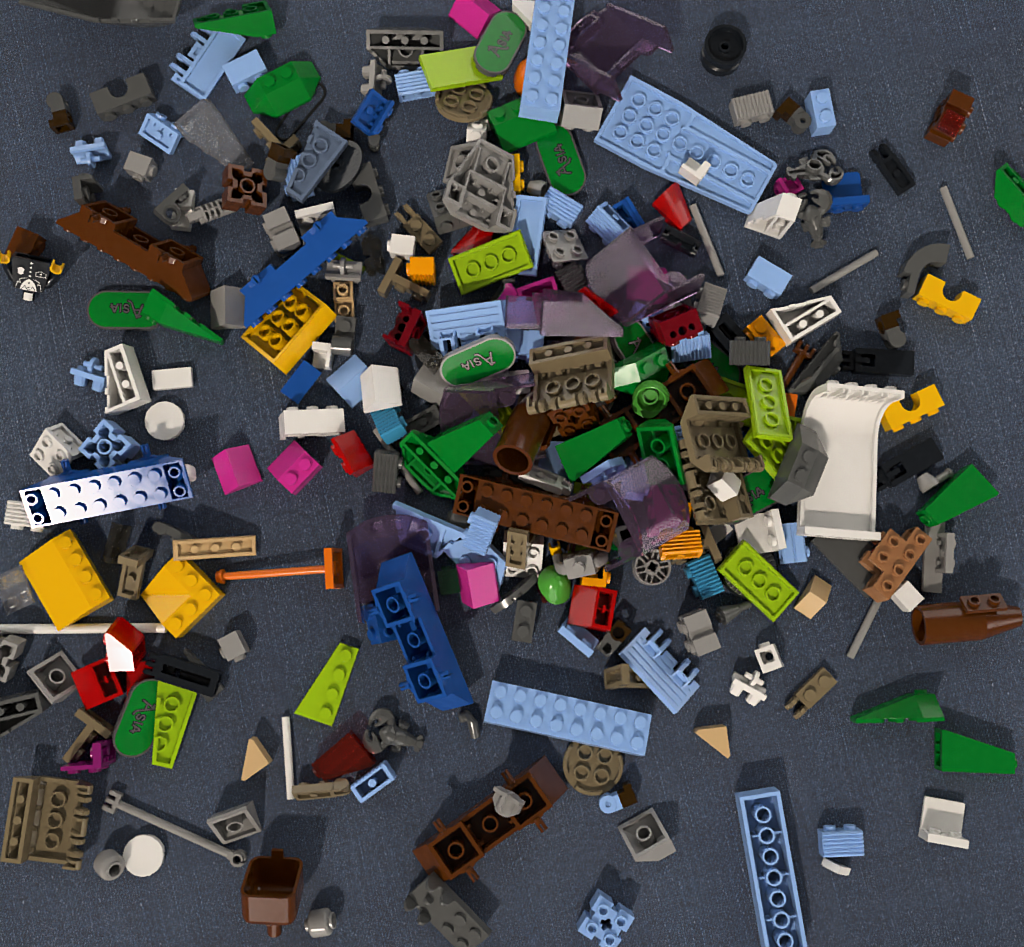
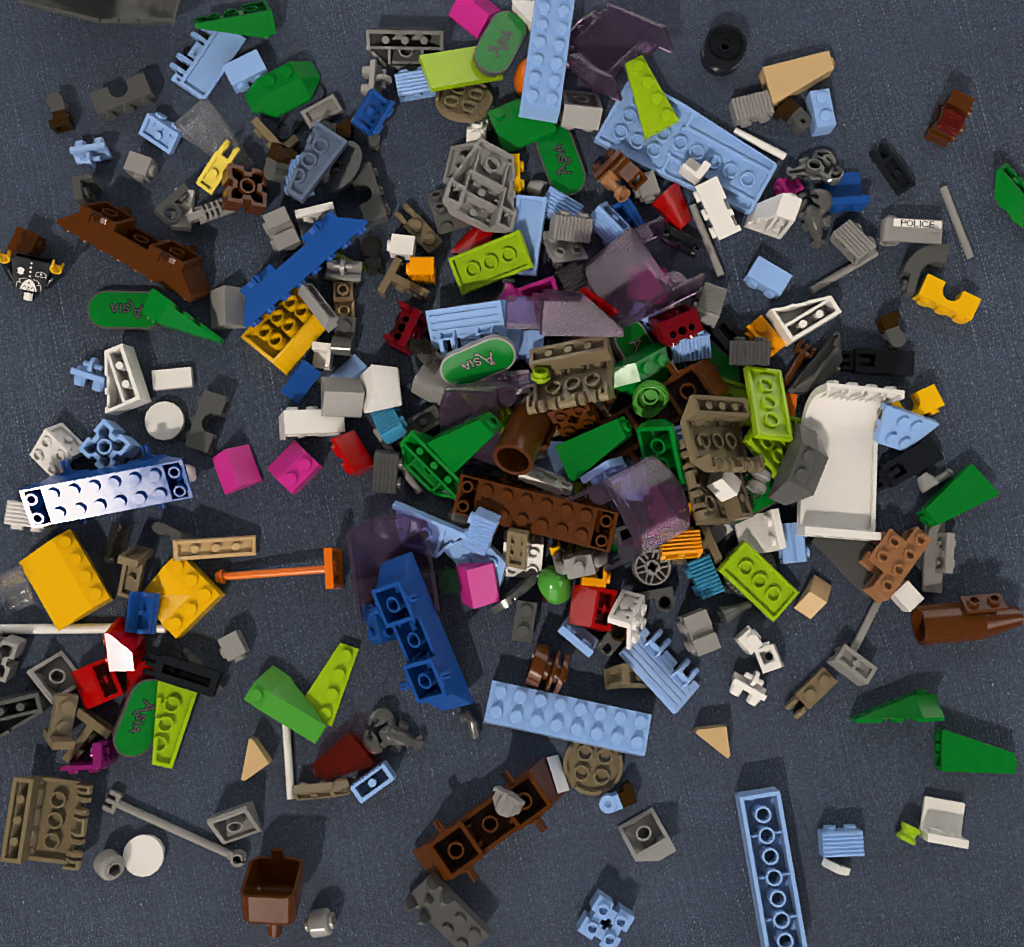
none -> dark tan bracket [42,693,79,750]
none -> blue hinge [124,591,161,634]
none -> dark grey arch [184,390,231,455]
none -> light yellow hinge [196,139,241,195]
none -> bright green wedge [244,665,327,744]
none -> light grey piece [298,283,339,333]
none -> light grey tile [300,94,343,130]
none -> light grey slope [321,377,365,418]
none -> reddish brown wheel [524,643,570,694]
none -> lime plate [530,367,551,384]
none -> white sticker [547,755,570,793]
none -> light grey brick [548,210,594,243]
none -> reddish brown hips [592,148,648,202]
none -> white bracket [608,589,647,650]
none -> lime wing [624,55,679,141]
none -> light grey brick [632,170,660,204]
none -> dark grey plate [638,586,675,612]
none -> white wedge [693,176,742,241]
none -> white bar [733,127,787,160]
none -> white brick [733,625,763,655]
none -> light grey wheel [746,470,772,494]
none -> tan slope [758,51,835,109]
none -> light grey hinge [826,644,878,686]
none -> light grey brick [830,219,877,267]
none -> light blue wing [873,402,939,452]
none -> light grey door [879,215,943,246]
none -> lime wheel [895,821,921,846]

